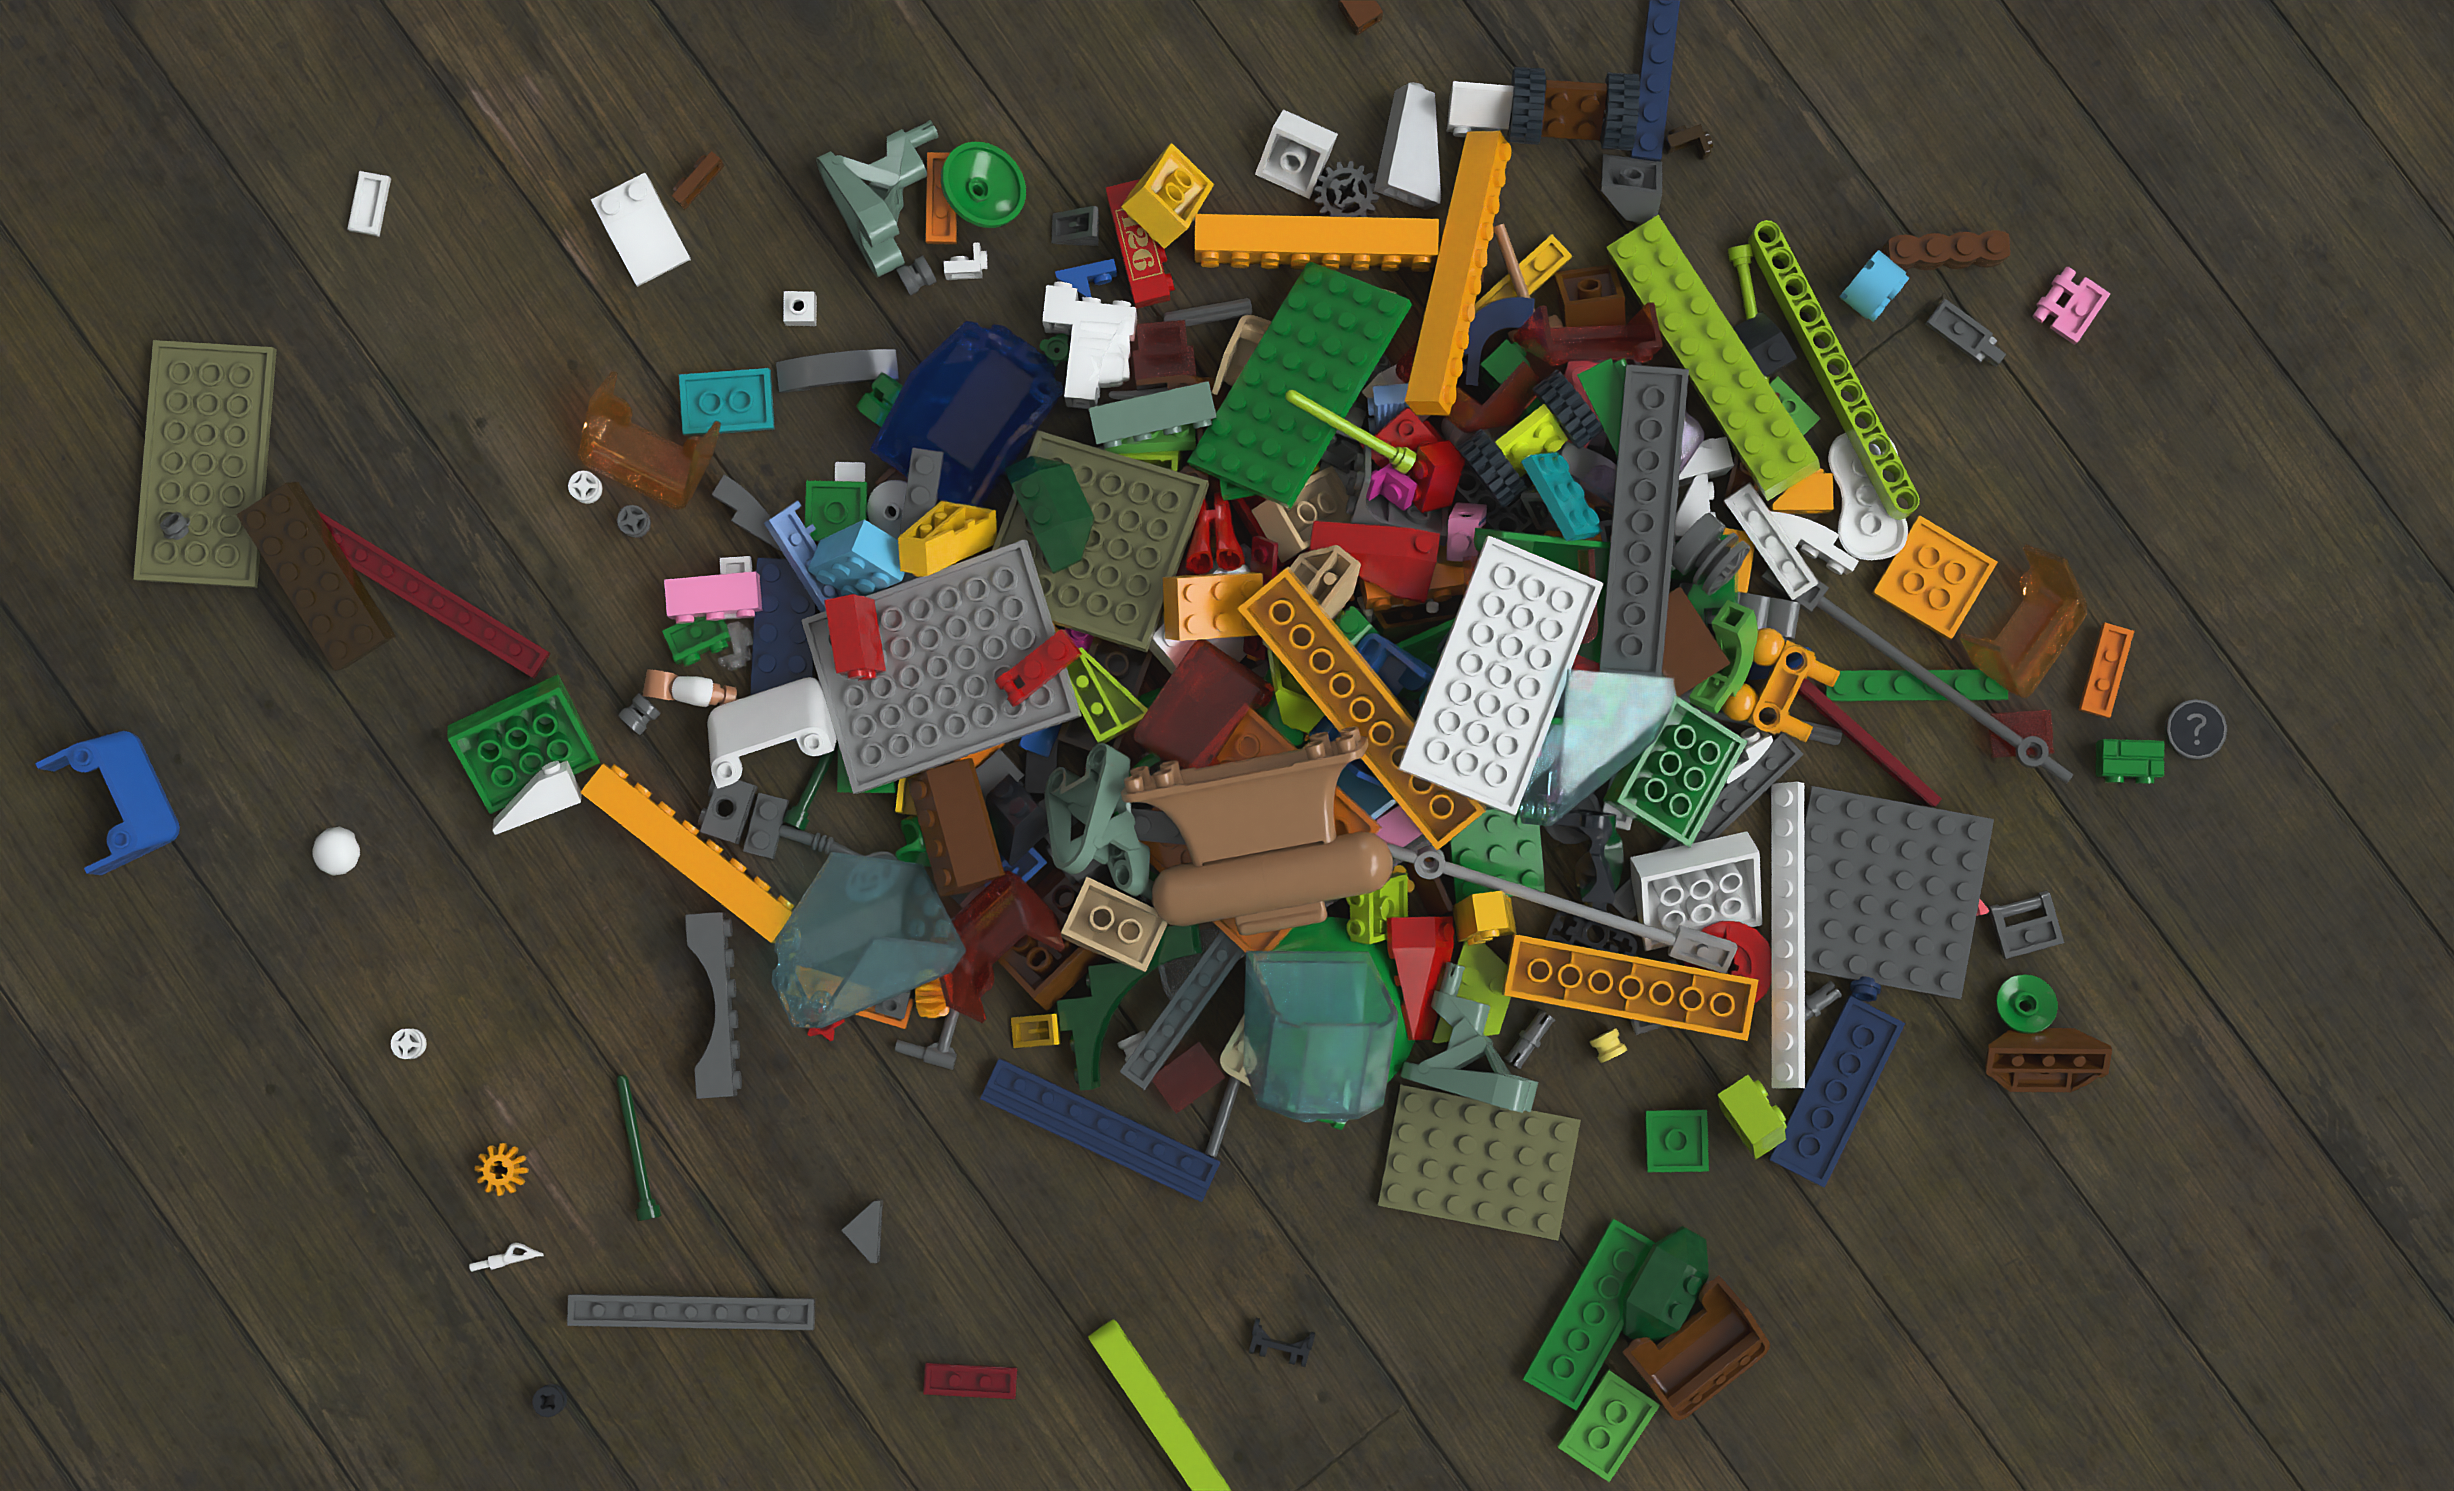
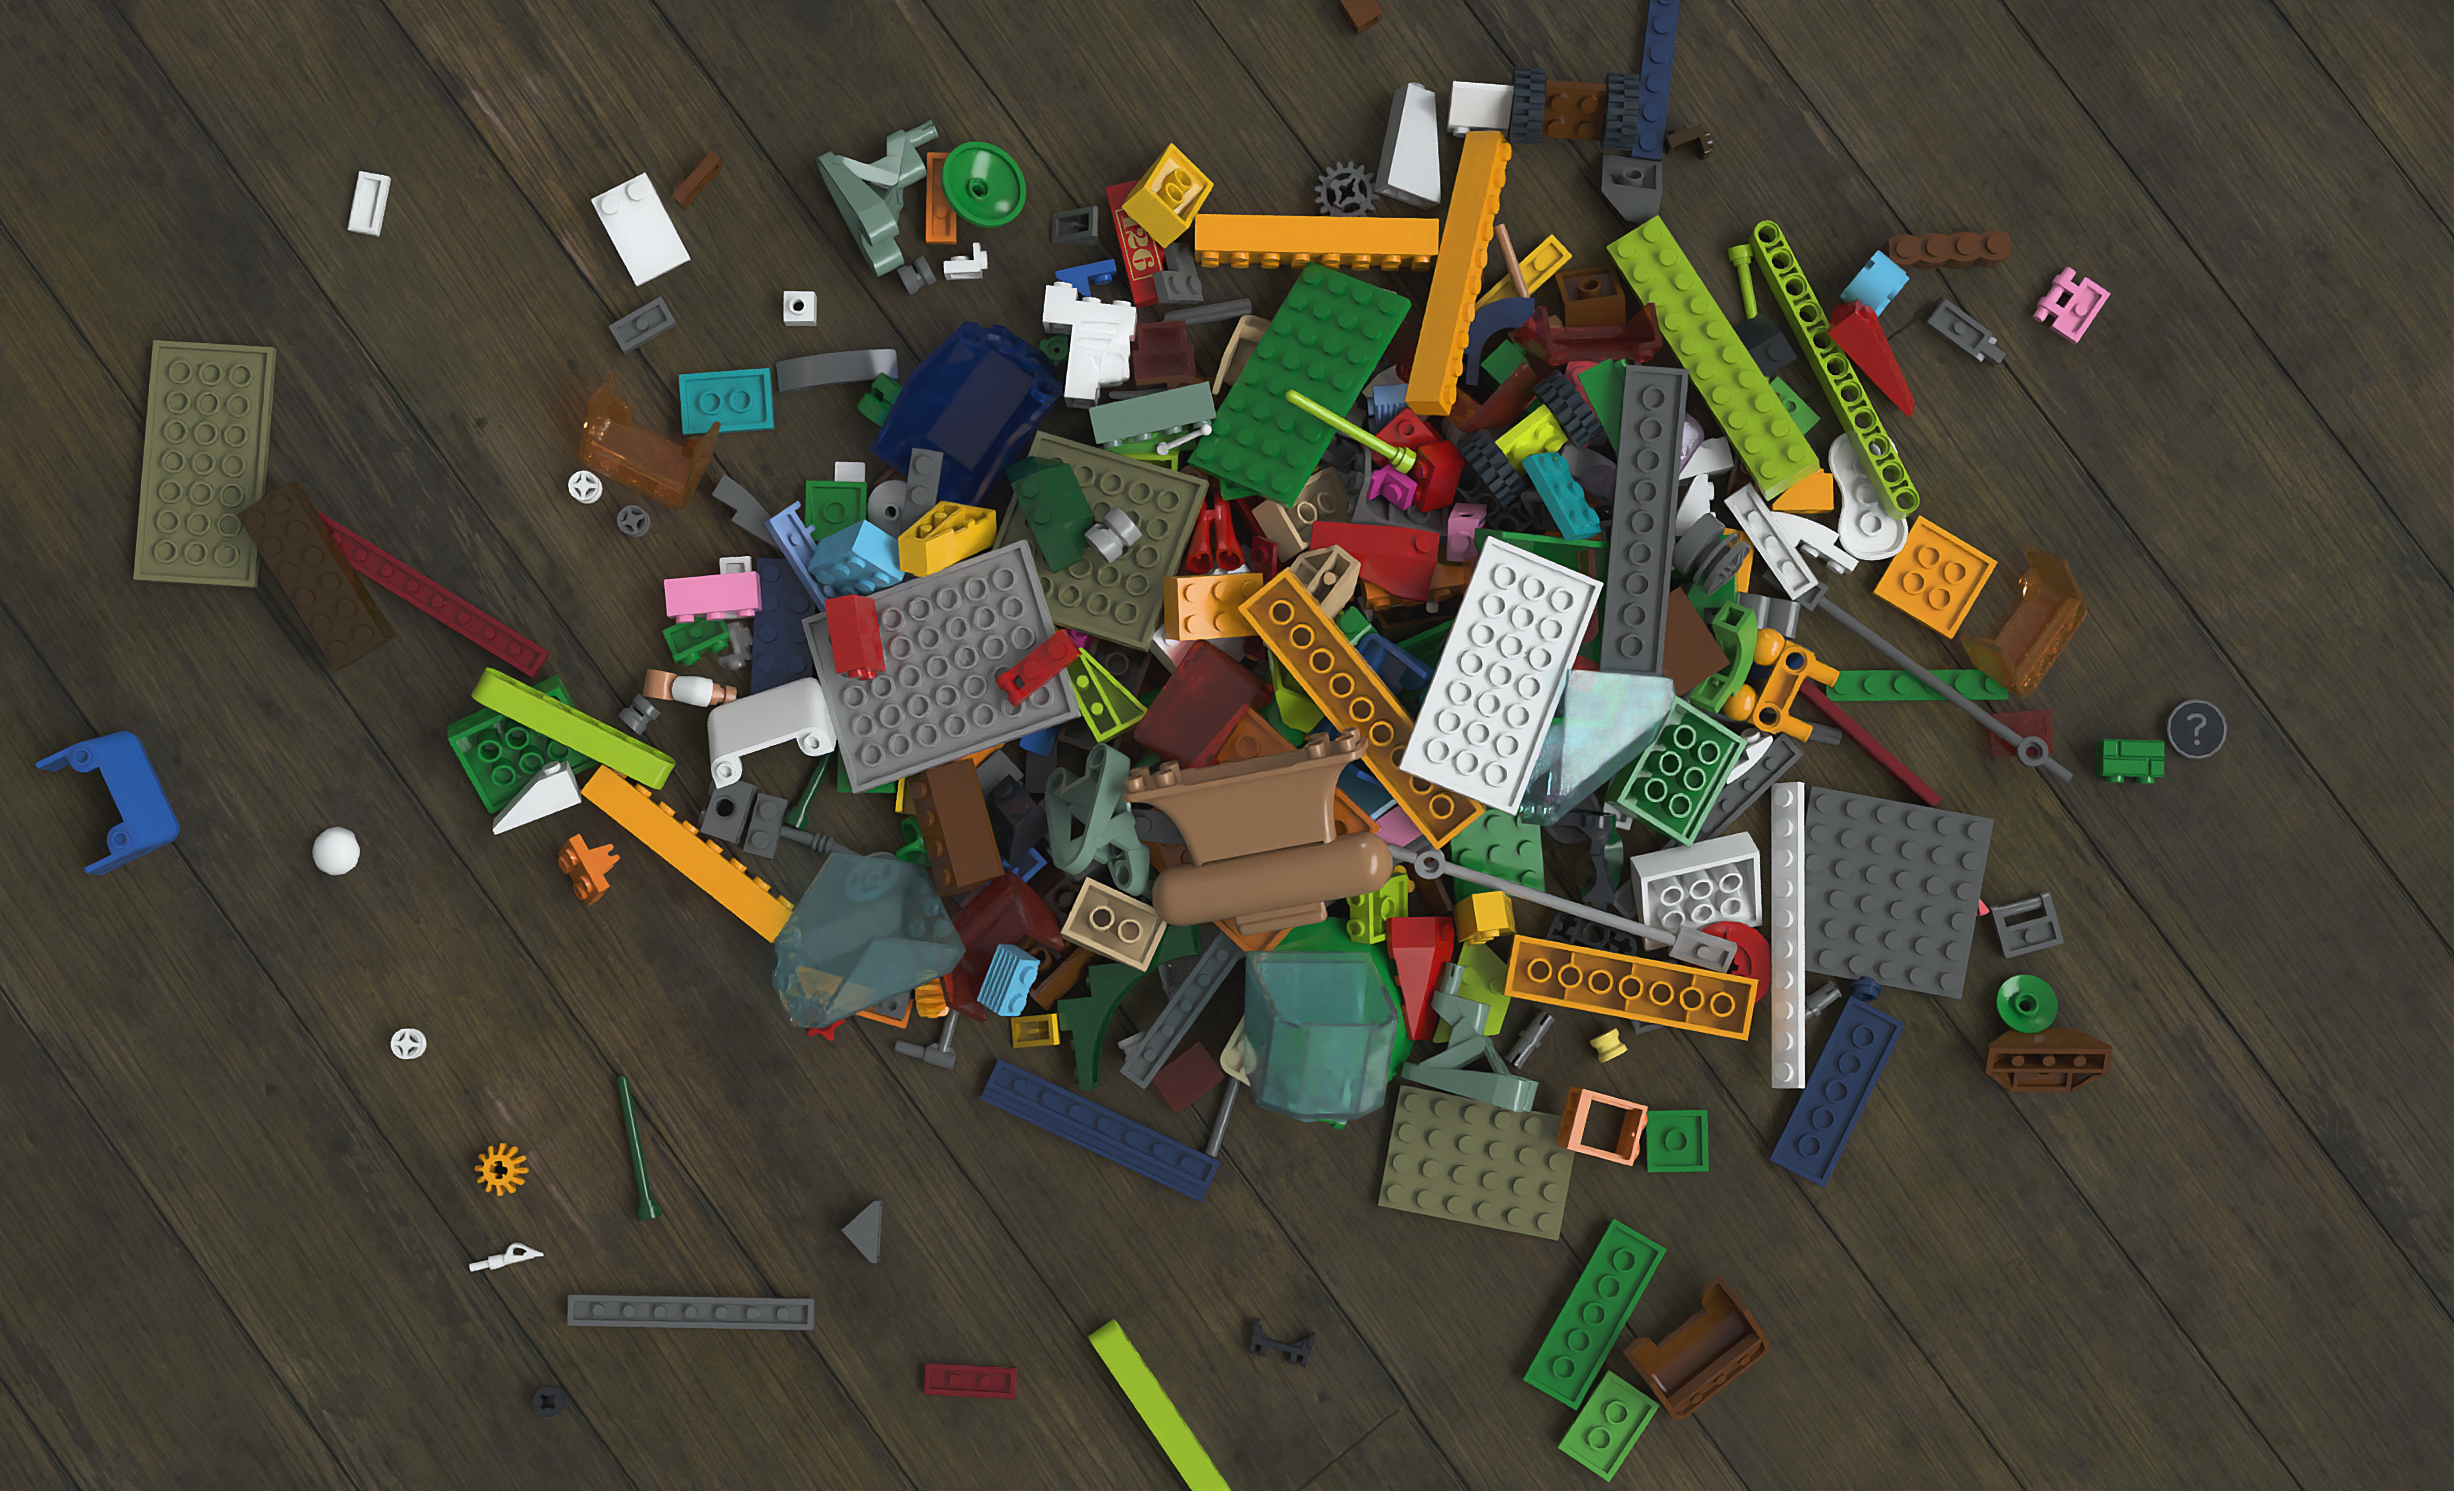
dark grey plate [160,512,190,540] -> none
dark grey arch [685,912,742,1099] -> none
white slope [1255,110,1338,199] -> none
dark green wedge [1623,1226,1709,1343] -> none
lime brick [1718,1075,1787,1160] -> none
orange plate [2078,622,2134,719] -> none
none -> lime beam [471,667,676,790]
none -> orange plate [558,834,620,906]
none -> dark grey plate [609,296,677,354]
none -> medium azure brick [977,944,1040,1016]
none -> light grey wheel [1083,506,1142,564]
none -> dark grey plate [1152,242,1204,304]
none -> white hinge [1157,424,1212,455]
none -> orange window [1555,1086,1648,1166]
none -> red wedge [1827,299,1915,418]

